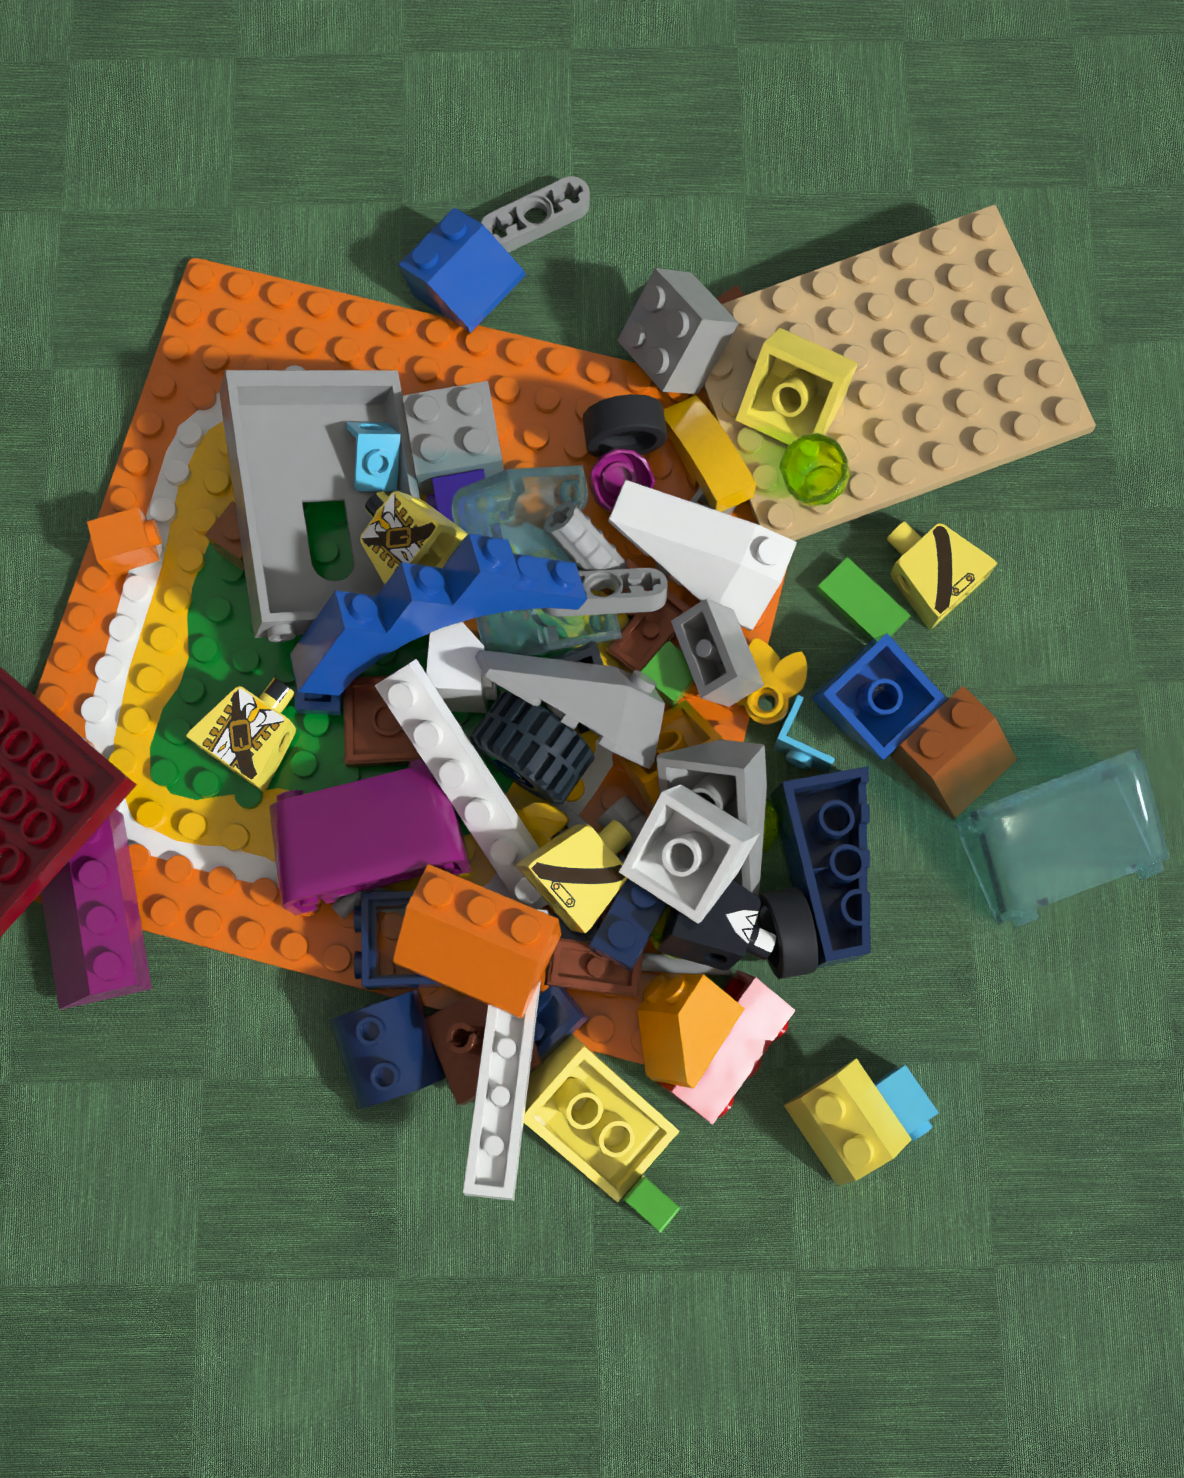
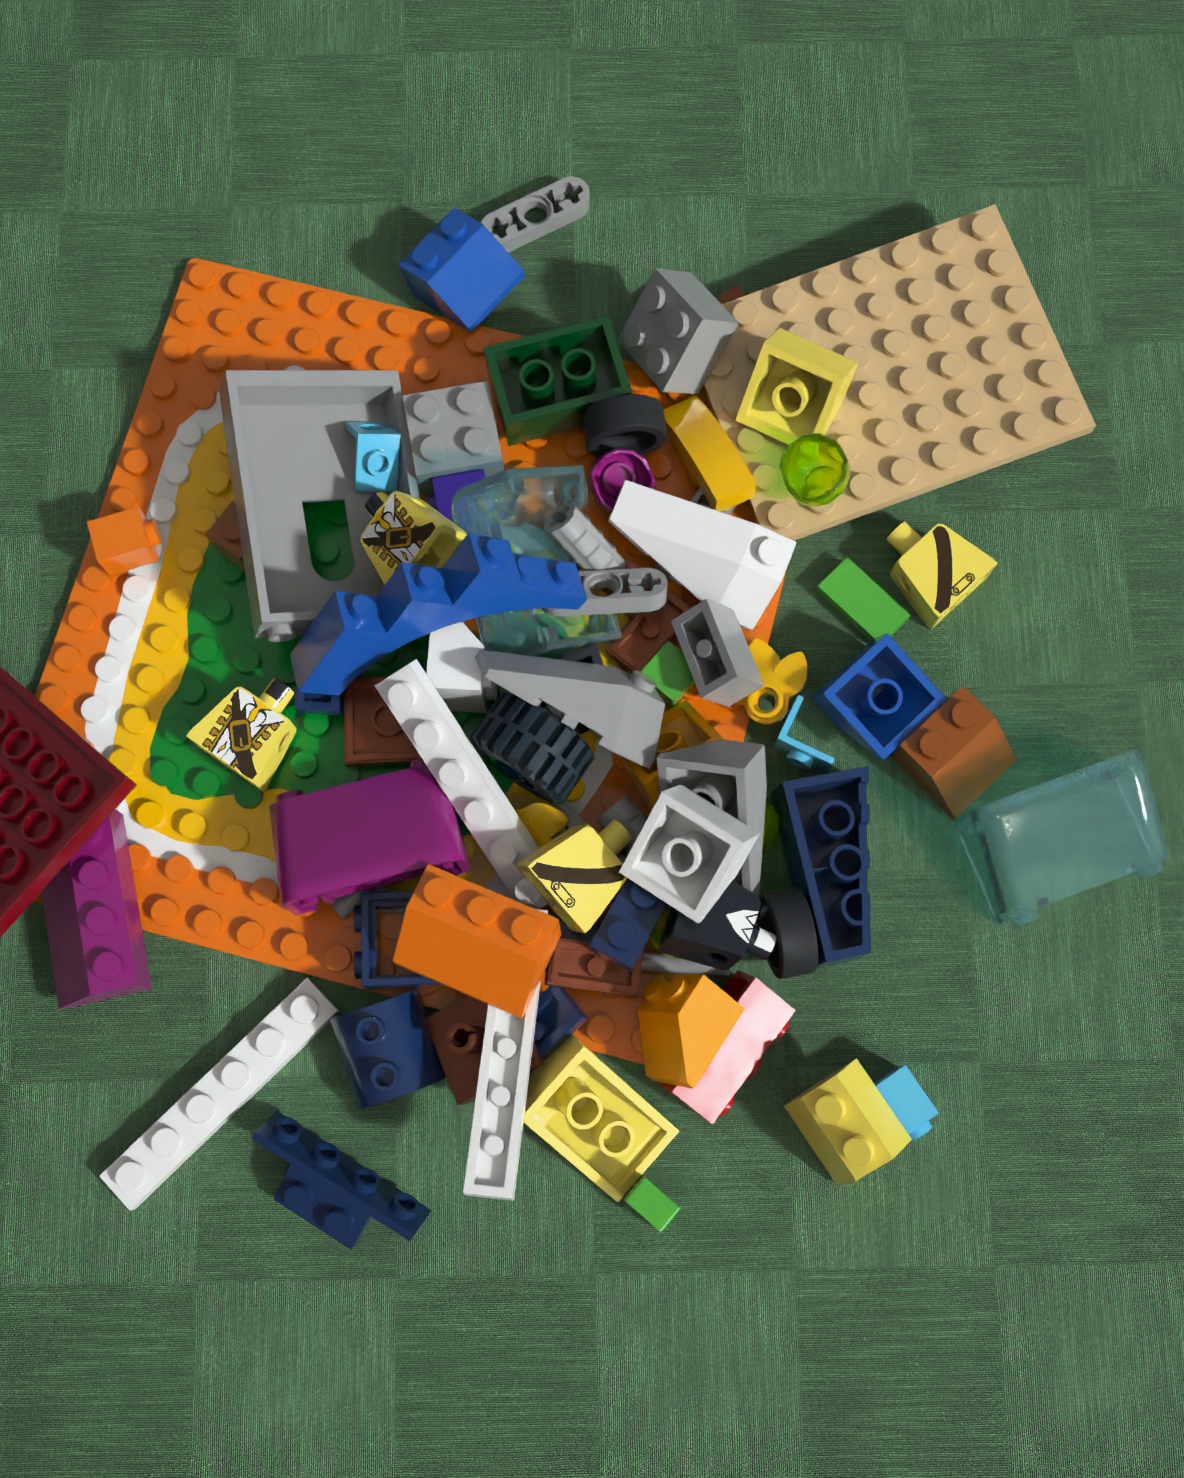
none -> white plate [100,978,340,1211]
none -> dark blue bracket [252,1111,432,1250]
none -> dark green brick [483,315,632,446]

